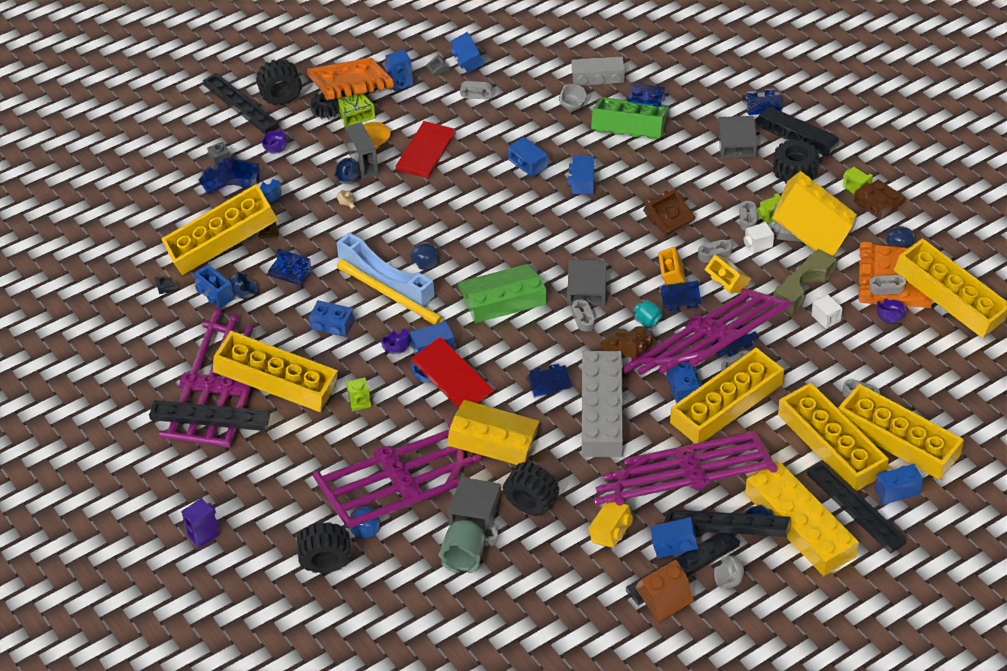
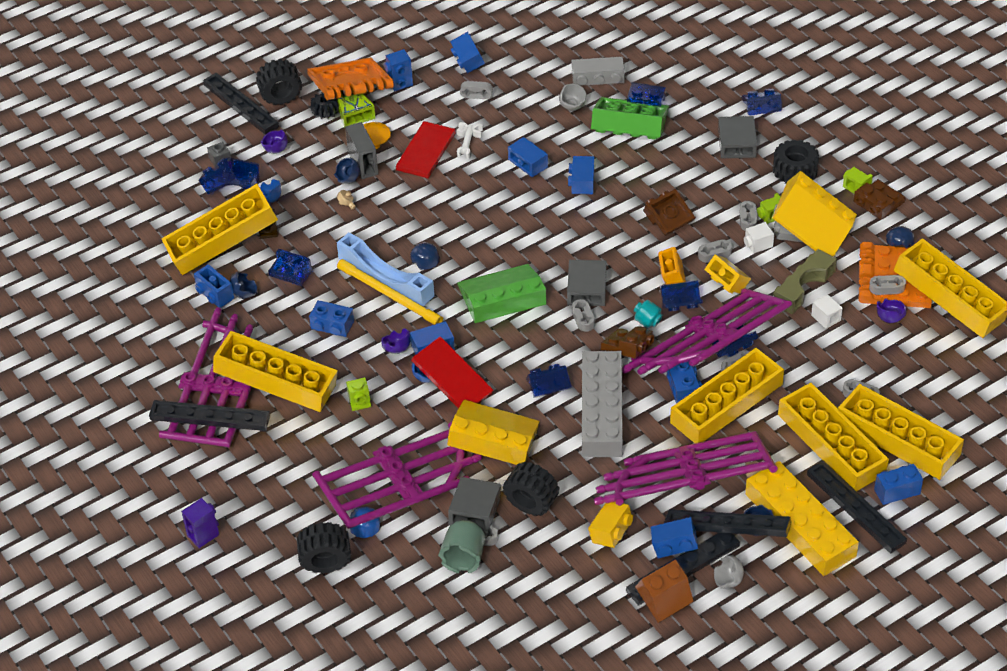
black tile [155,277,177,295] -> none
dark grey slope [426,54,451,76] -> none
black beam [756,107,839,156] -> none
none -> white bar [457,122,483,159]

